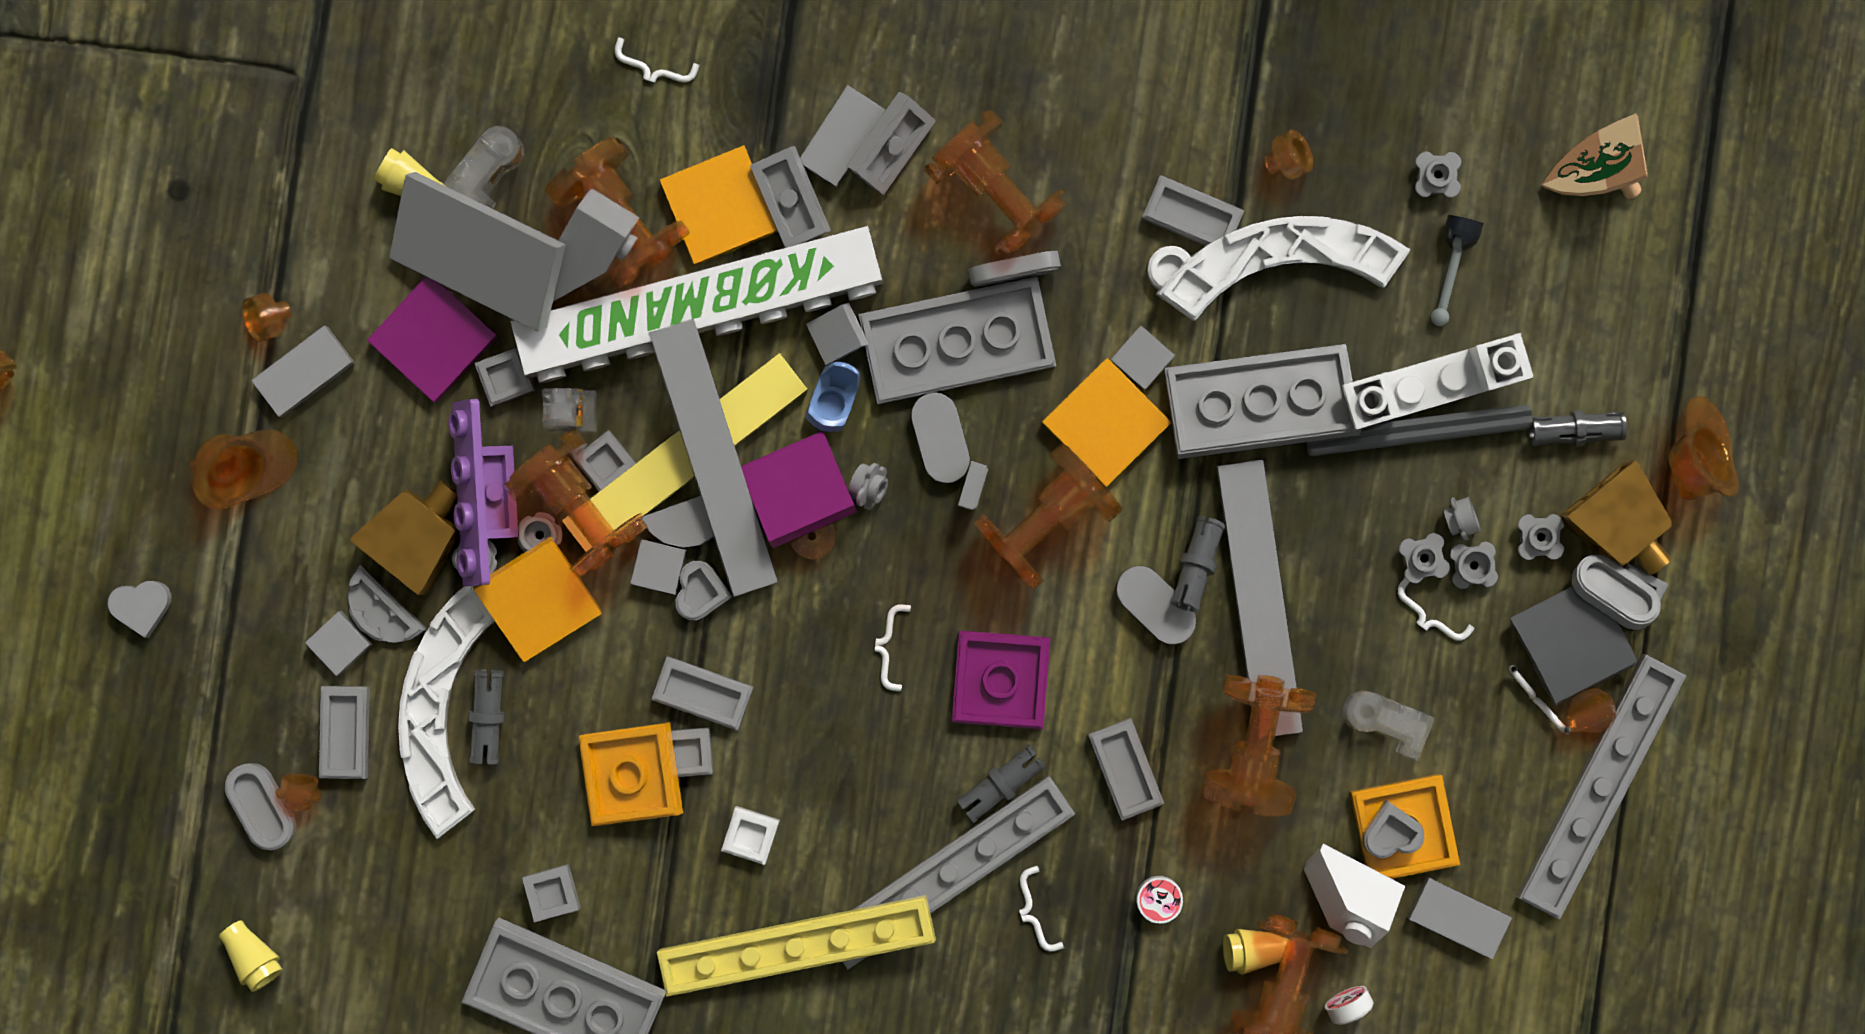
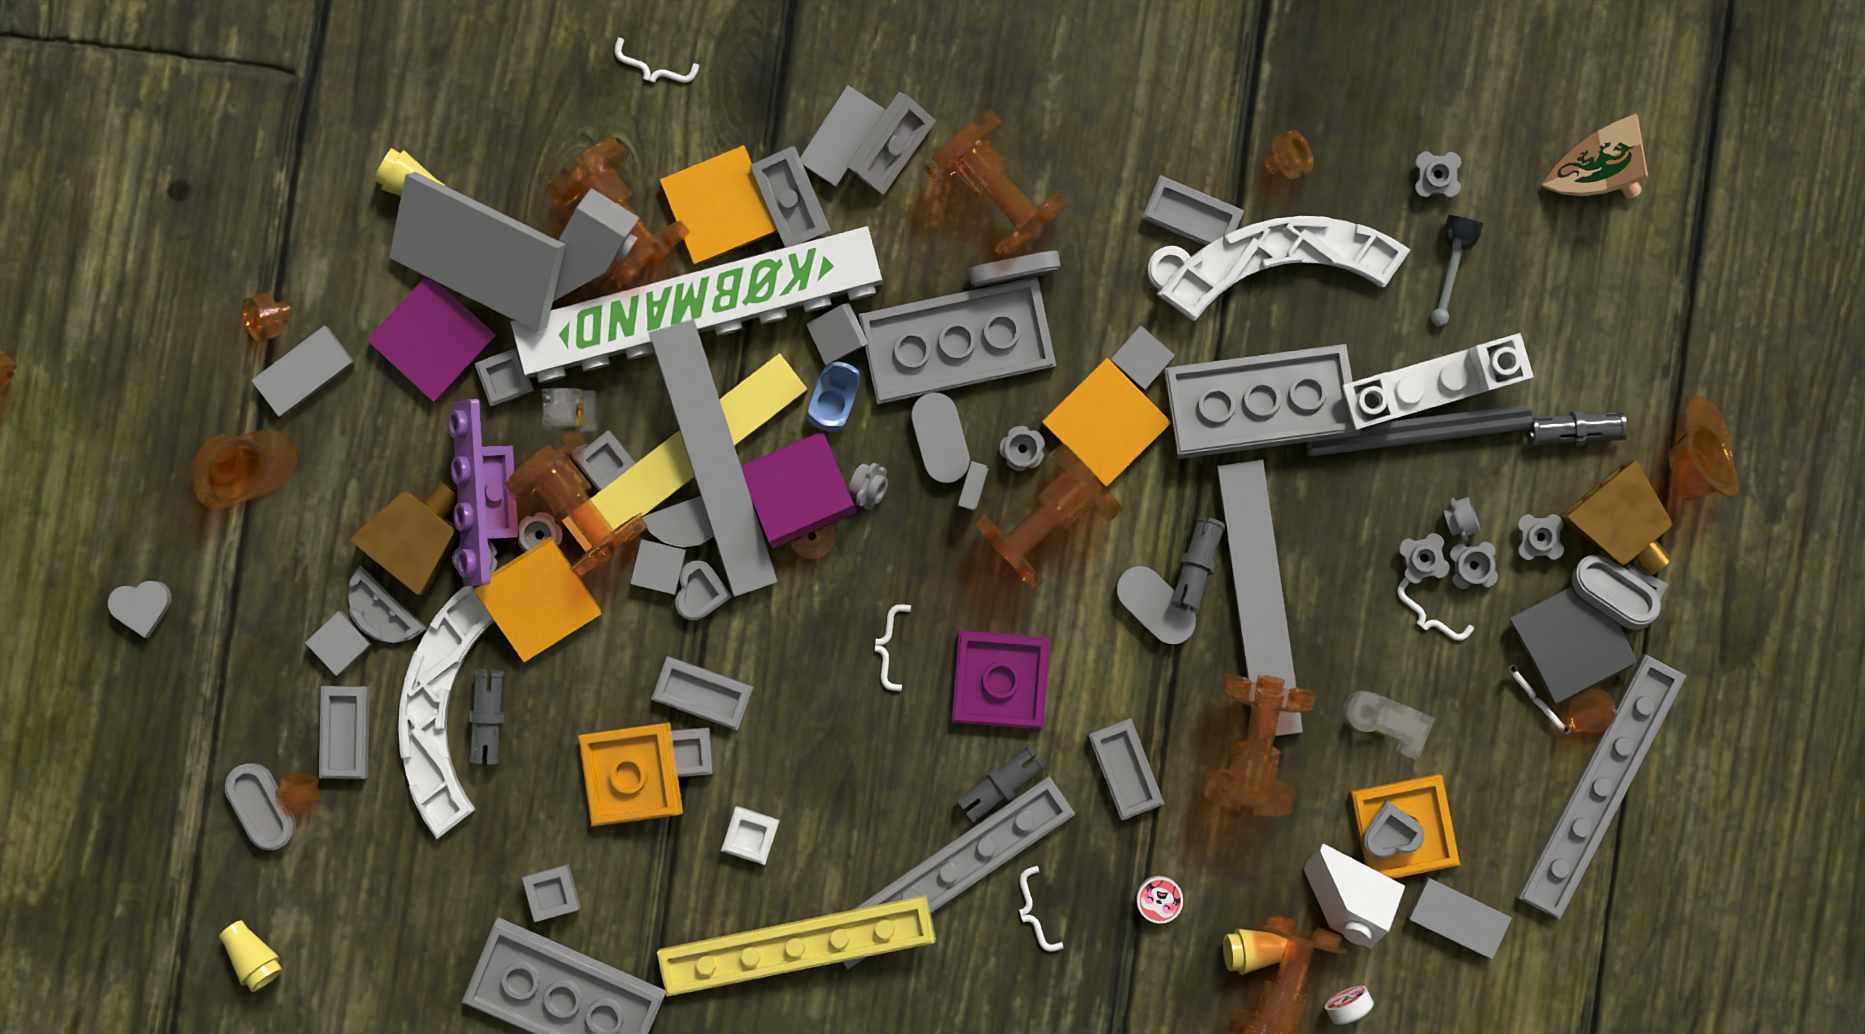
clear leg [443,126,524,209] -> none
none -> light grey plate [1000,426,1045,471]

